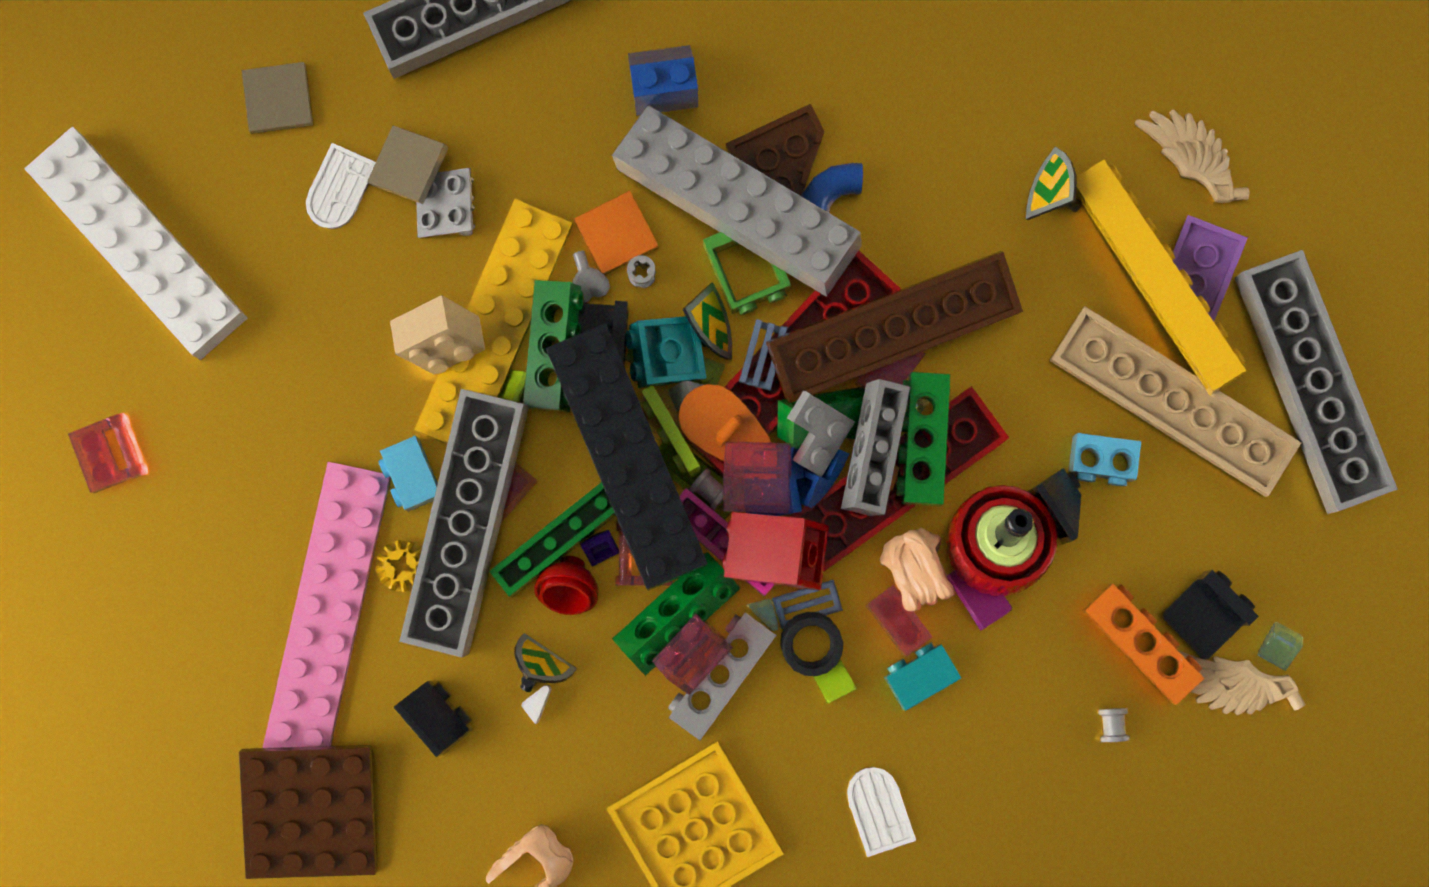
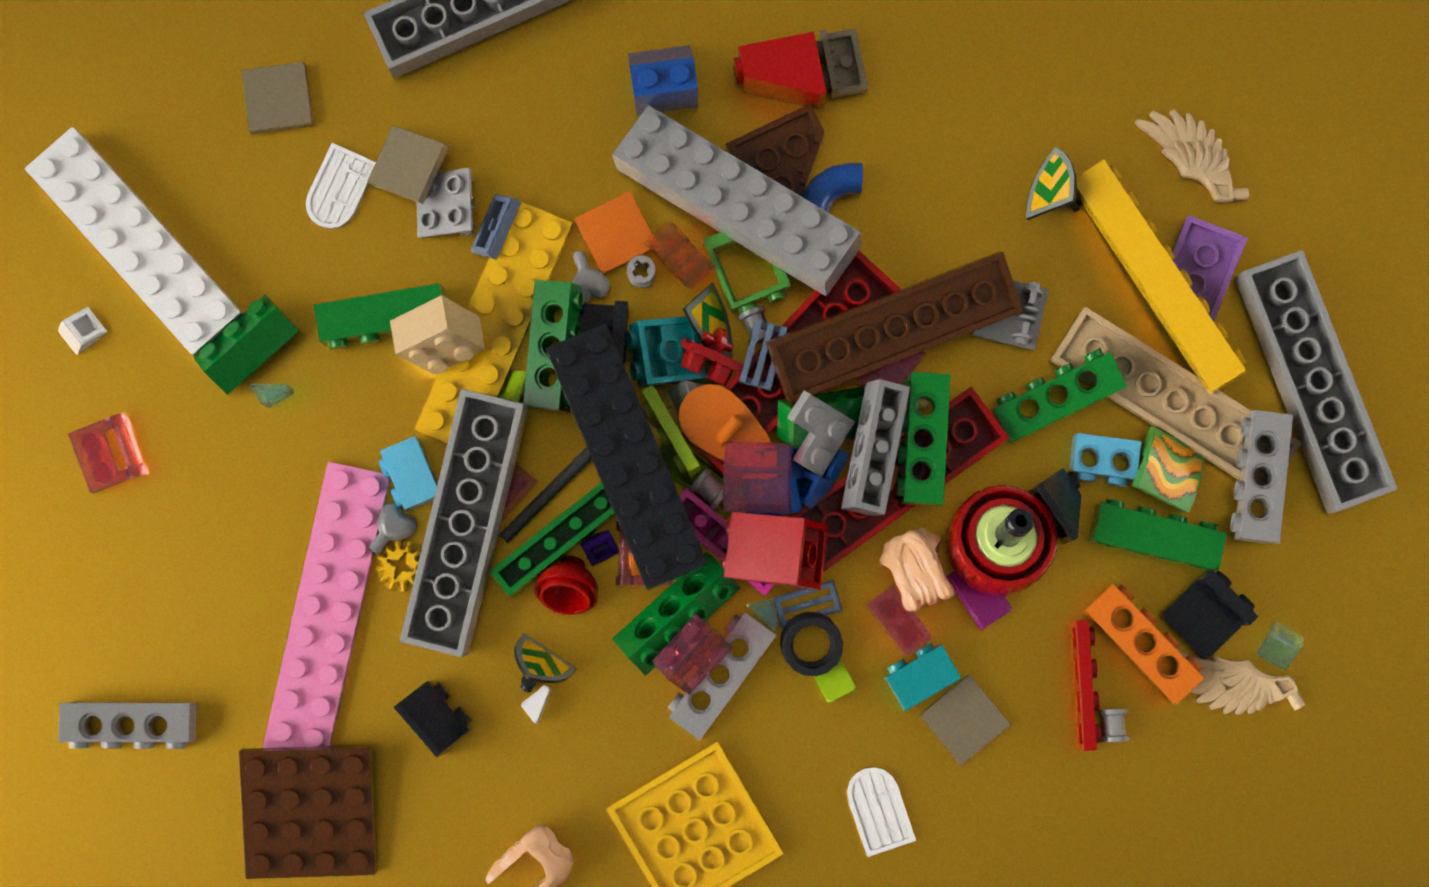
none -> white slope [58,307,107,354]
none -> light grey brick [58,702,197,749]
none -> green brick [194,294,299,395]
none -> clear light blue slope [250,384,295,408]
none -> green brick [314,283,445,350]
none -> light grey rock [368,502,417,555]
none -> sand blue tile [471,194,521,260]
none -> dark grey bar [499,447,592,543]
none -> clear orange brick [643,221,715,289]
none -> red hips [680,328,744,385]
none -> red slope [733,31,827,110]
none -> light grey bush [738,305,774,344]
none -> dark tan bracket [816,28,868,99]
none -> dark tan tile [920,674,1011,765]
none -> light grey hinge [973,281,1049,350]
none -> green brick [993,348,1127,443]
none -> red plate [1071,620,1102,751]
none -> green brick [1088,499,1227,571]
none -> slope [1132,427,1204,513]
none -> light grey brick [1230,410,1293,545]

